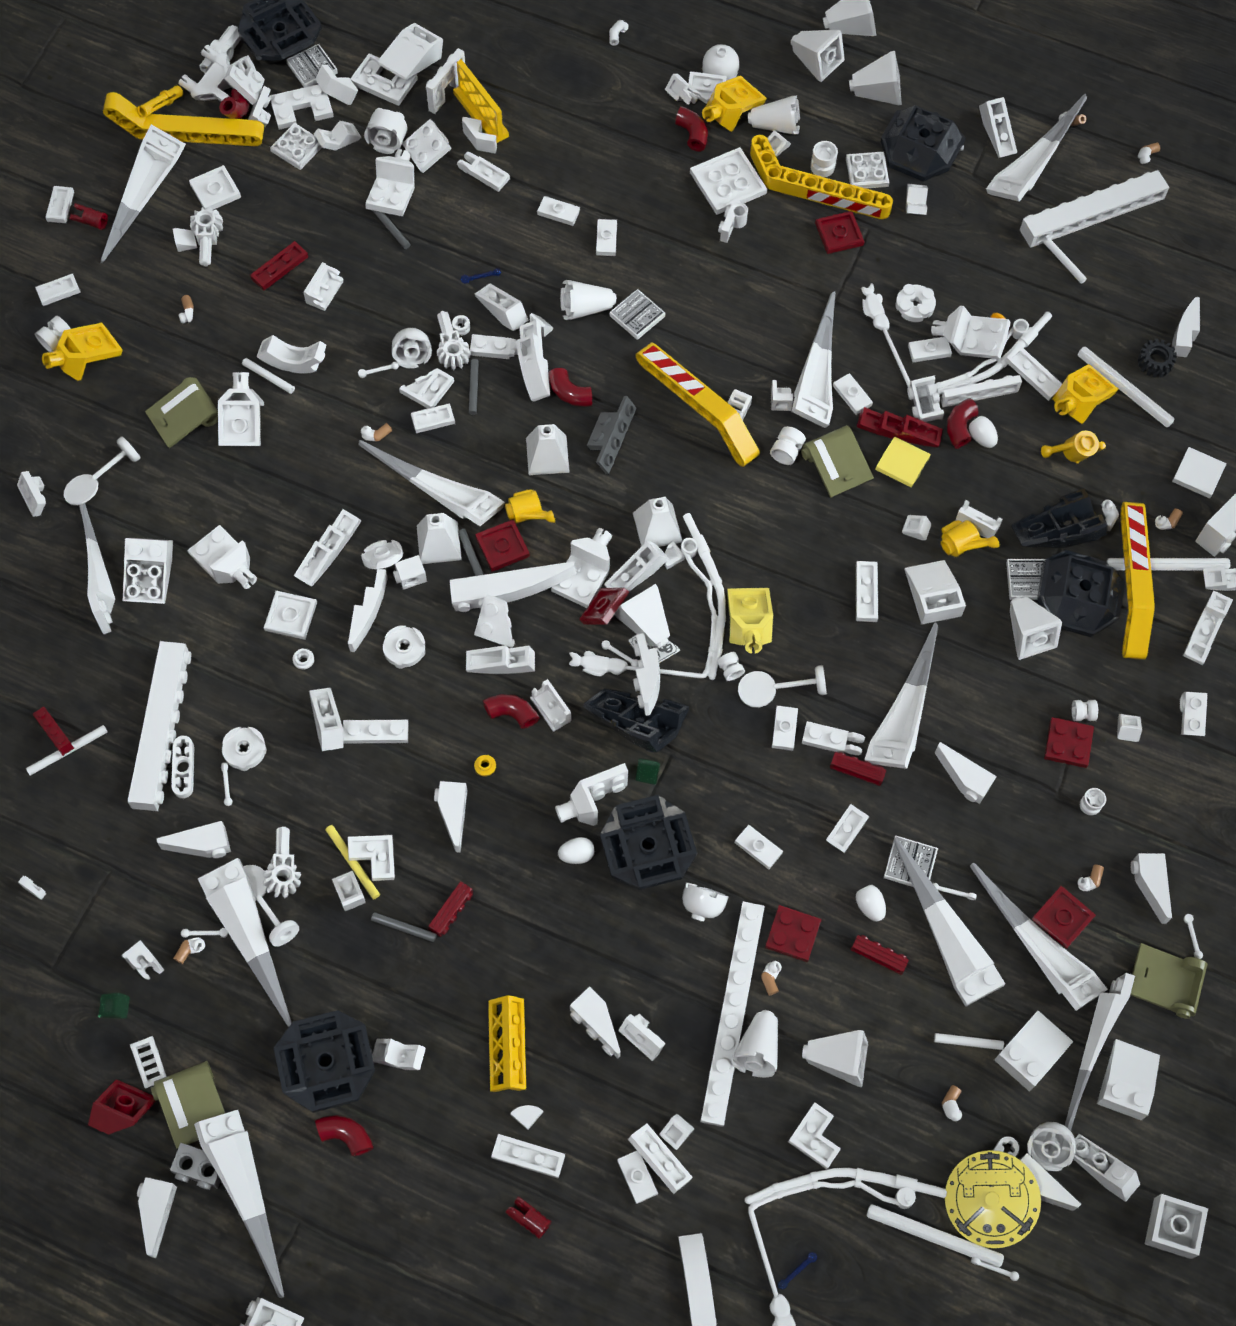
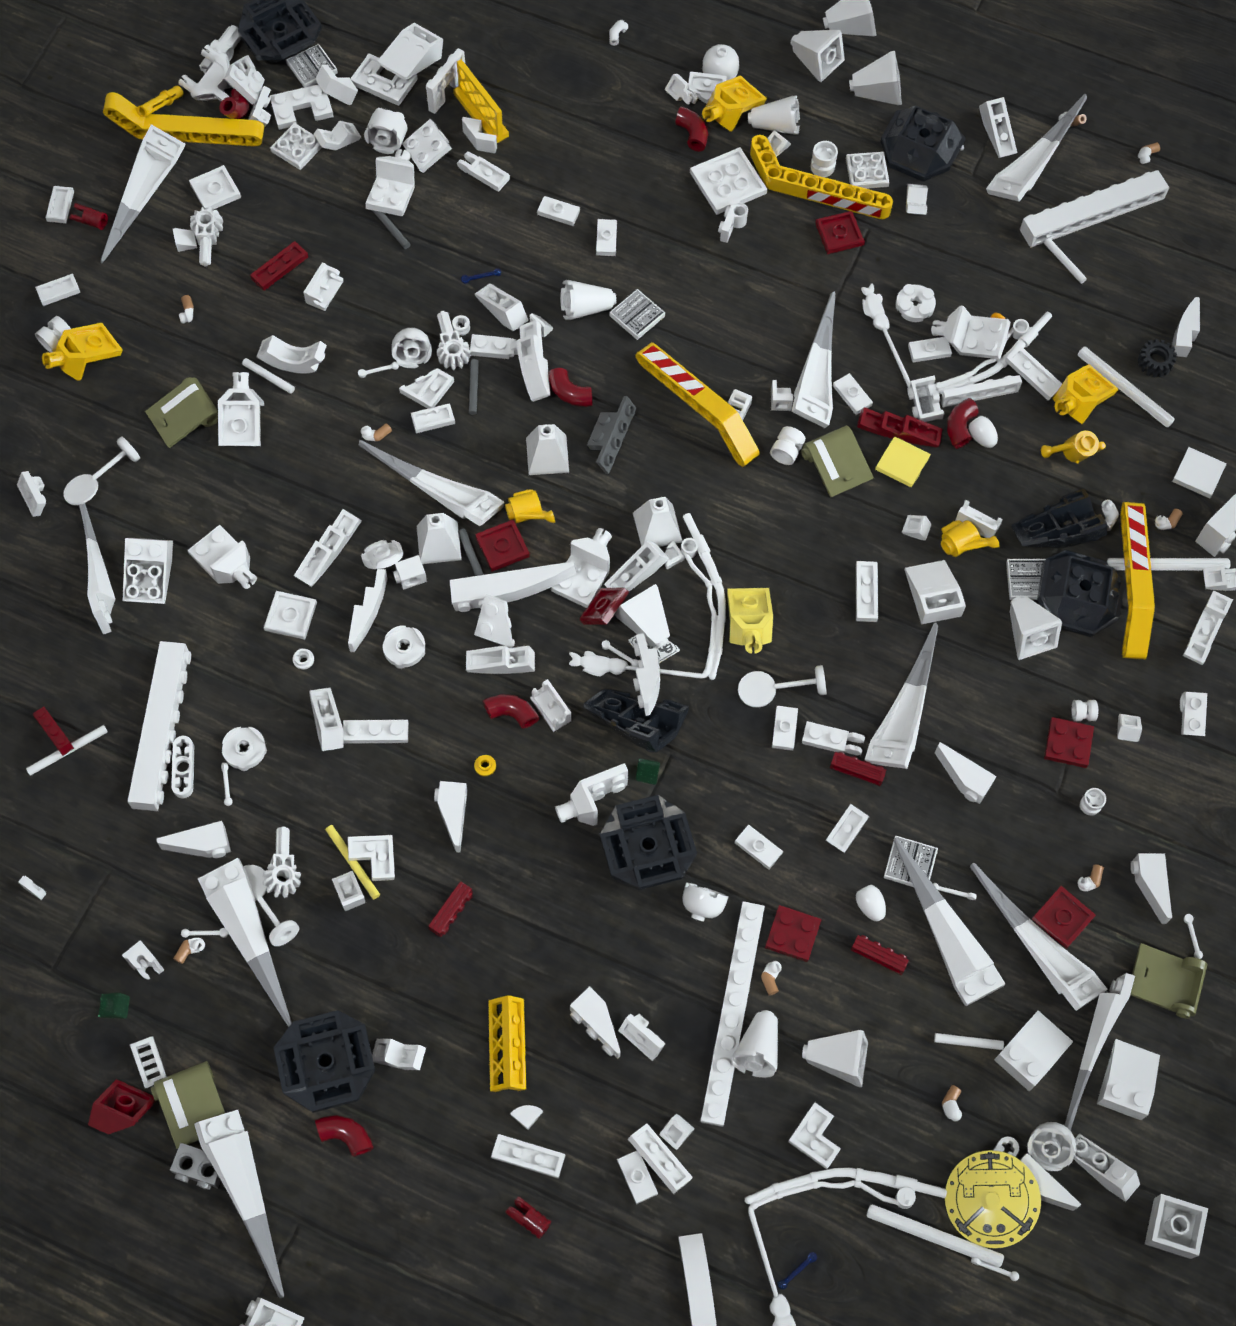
white slope [137,1177,177,1258] -> none
dark grey bar [371,912,437,942] -> none
white animal [558,837,594,864] -> none
white wheel [717,652,745,681] -> none

